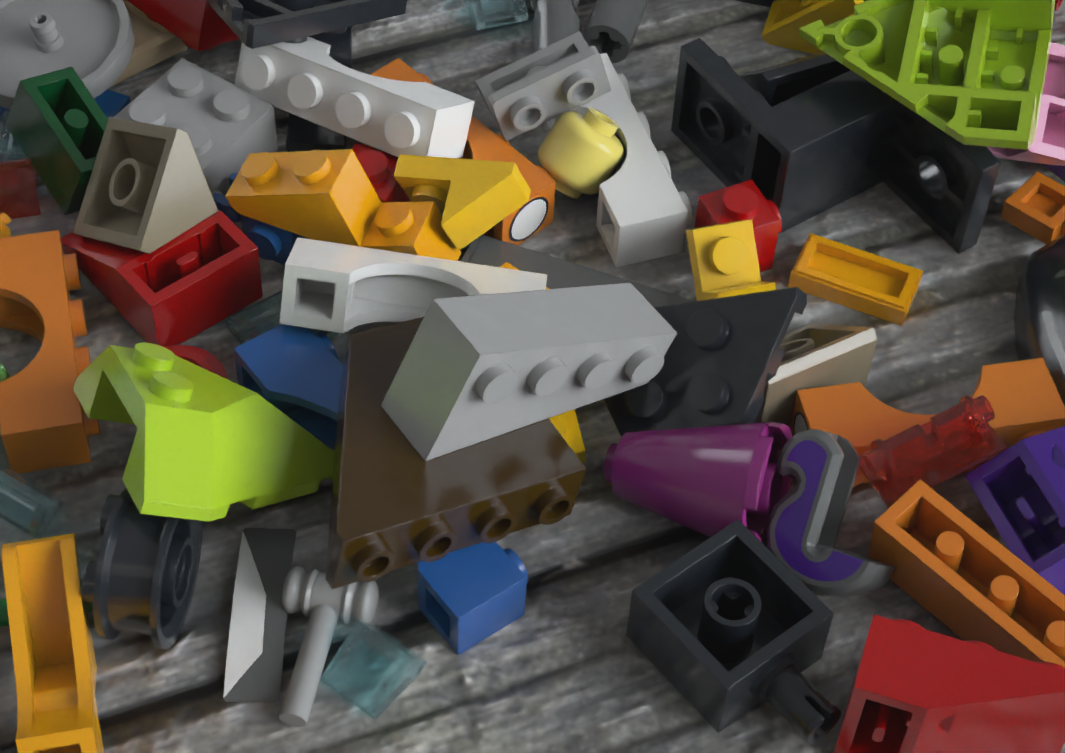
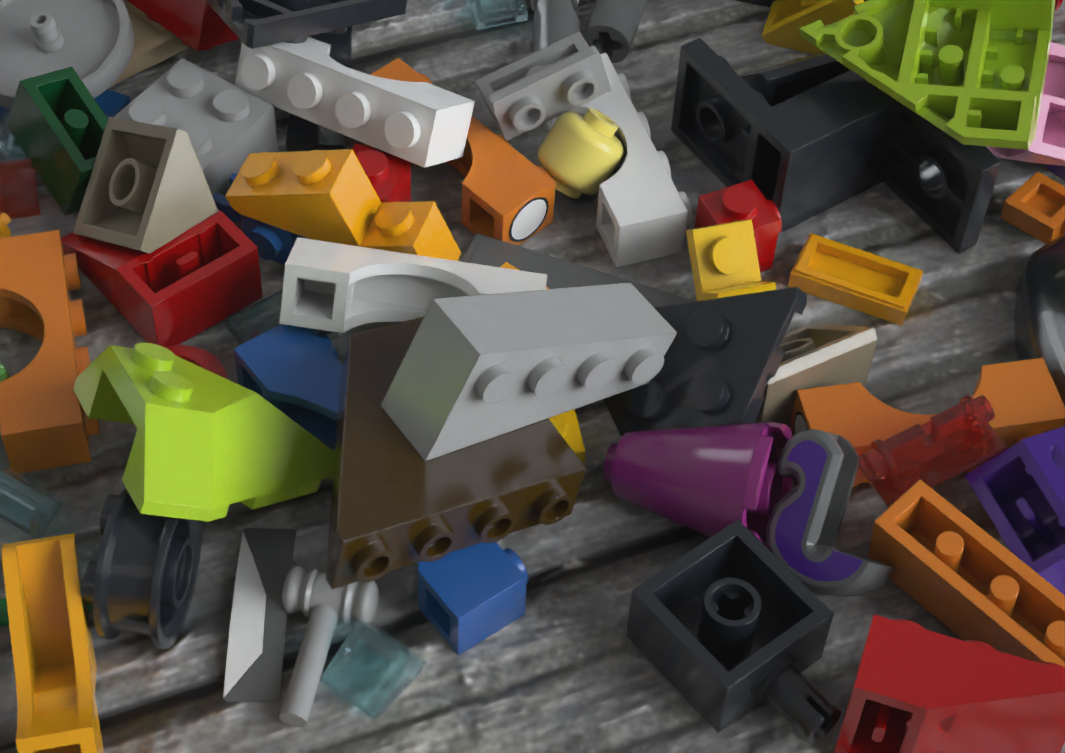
yellow slope [394,154,531,250] -> none

